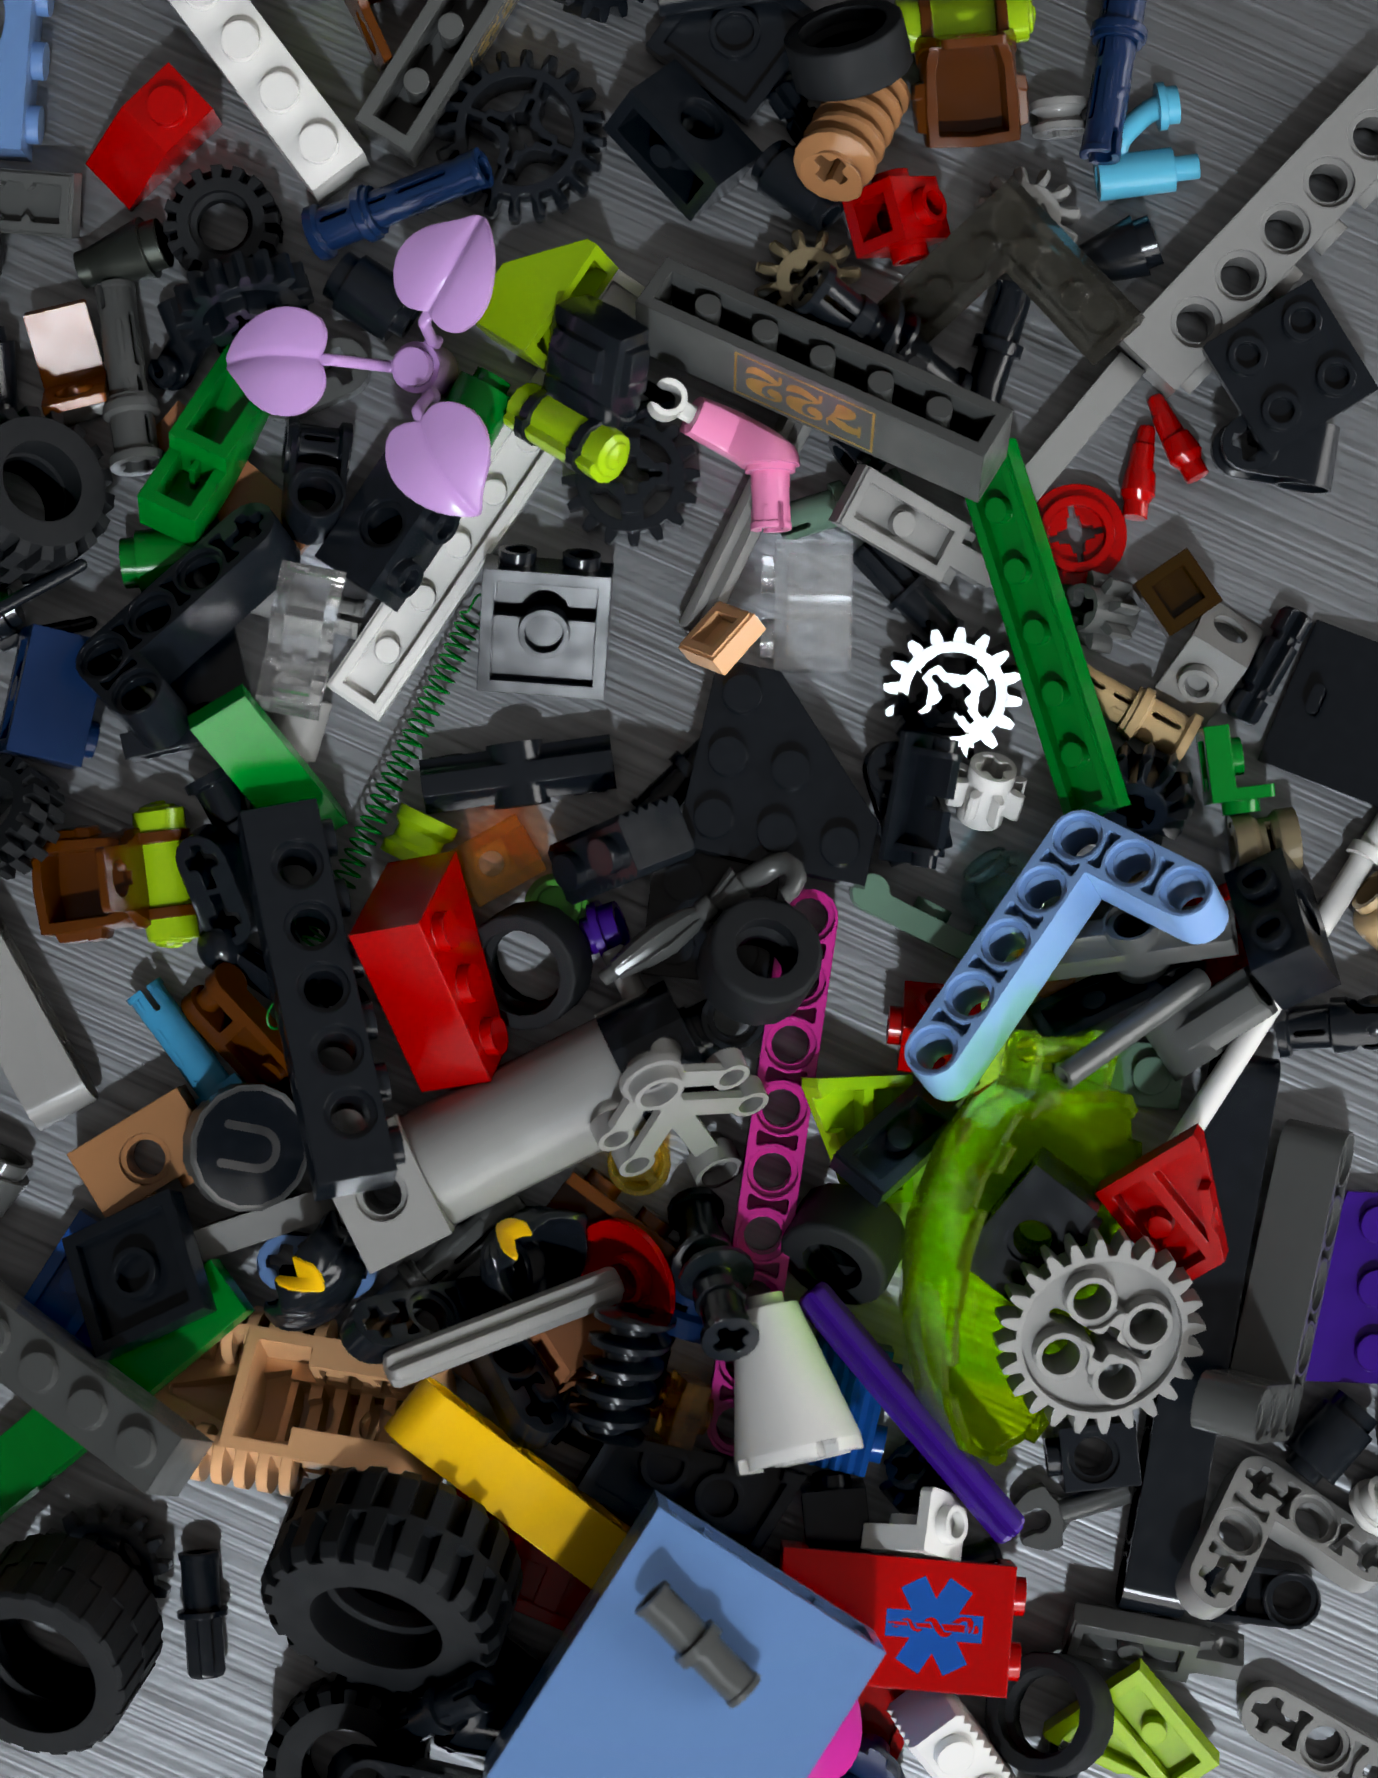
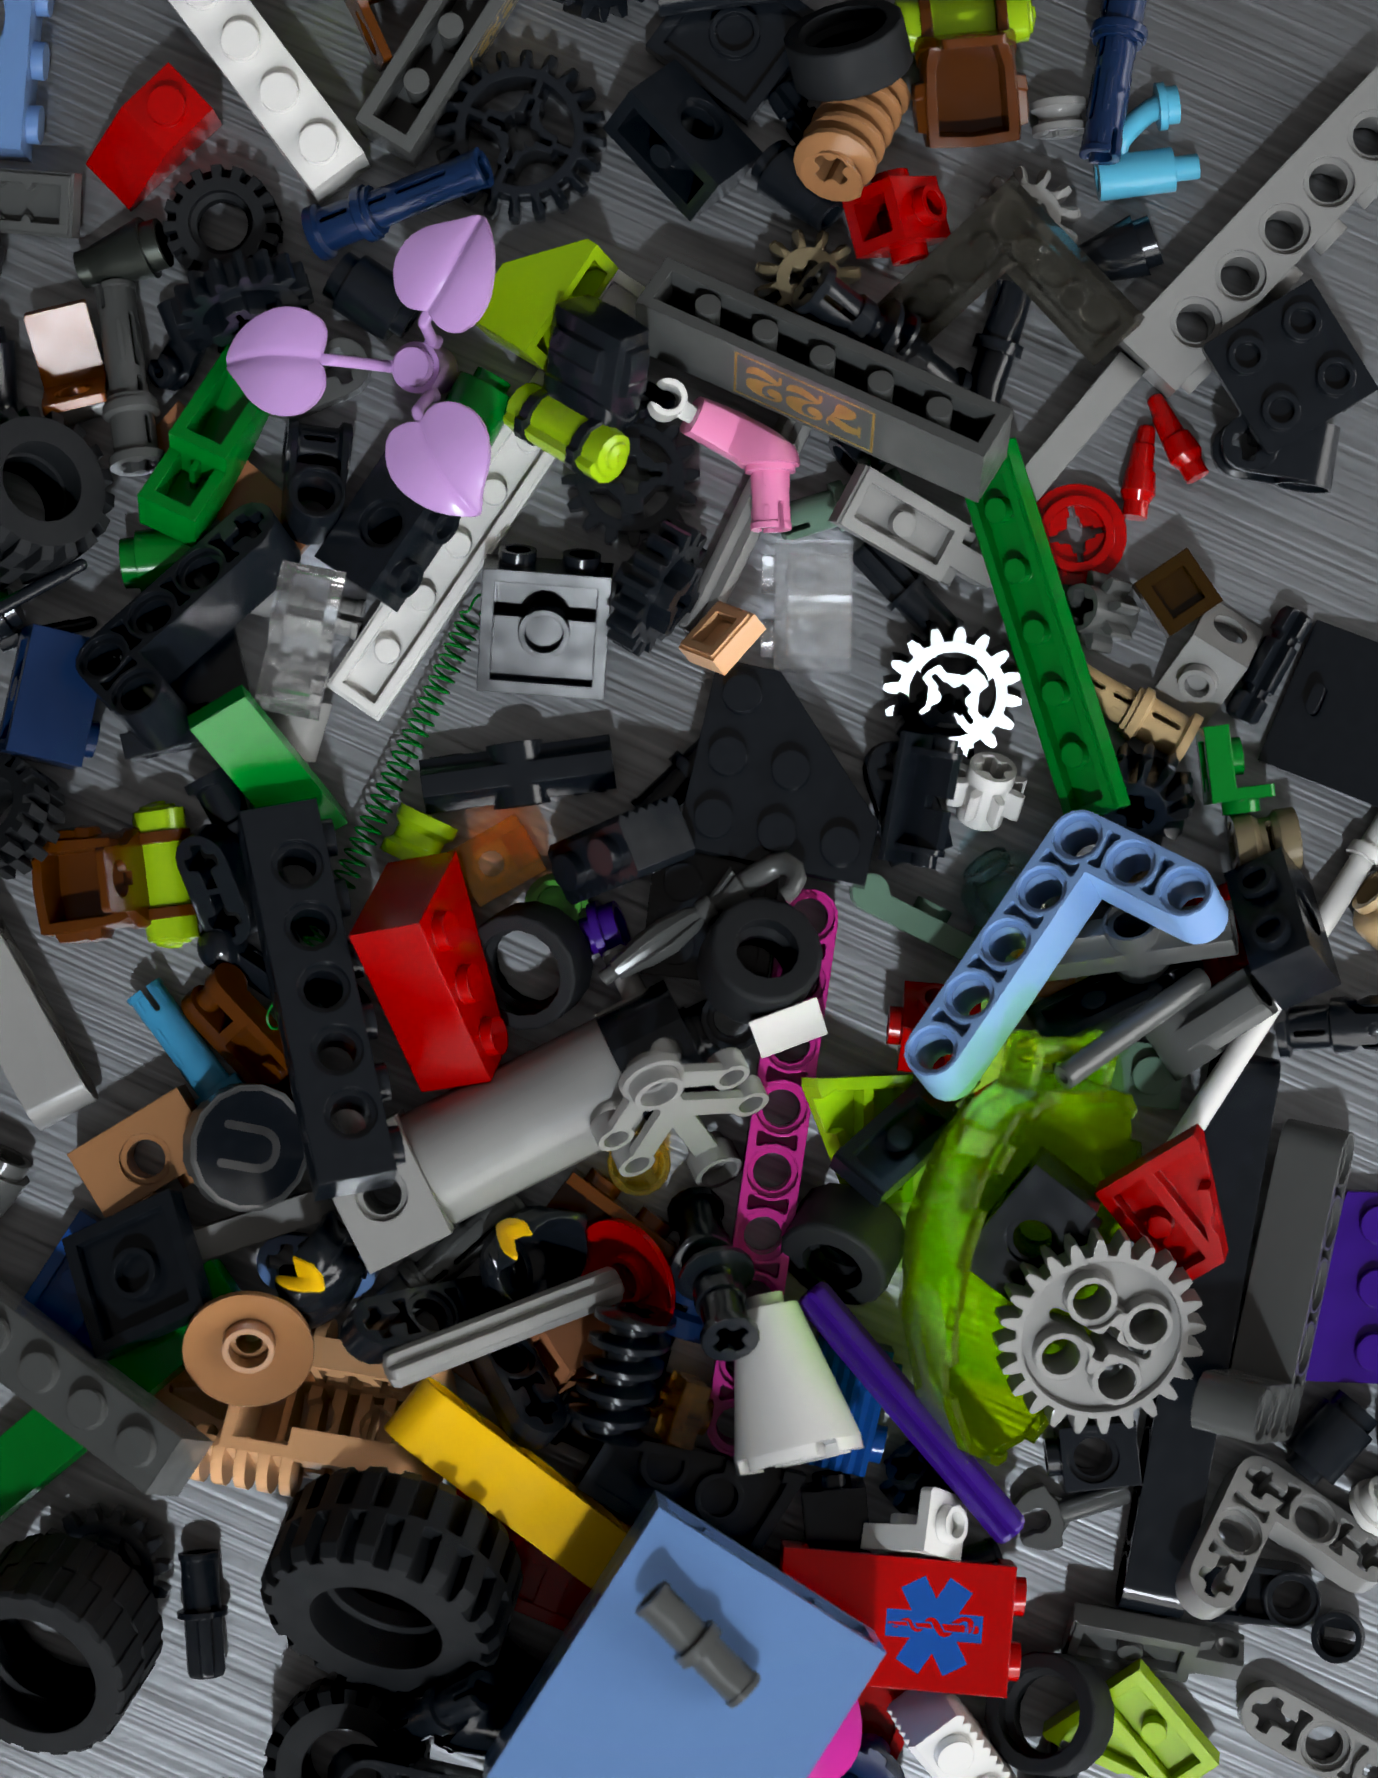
none -> medium nougat dish [182,1291,314,1407]
none -> black gear [606,518,707,656]
none -> white sticker [749,997,828,1059]
none -> black hinge [1311,1610,1365,1664]

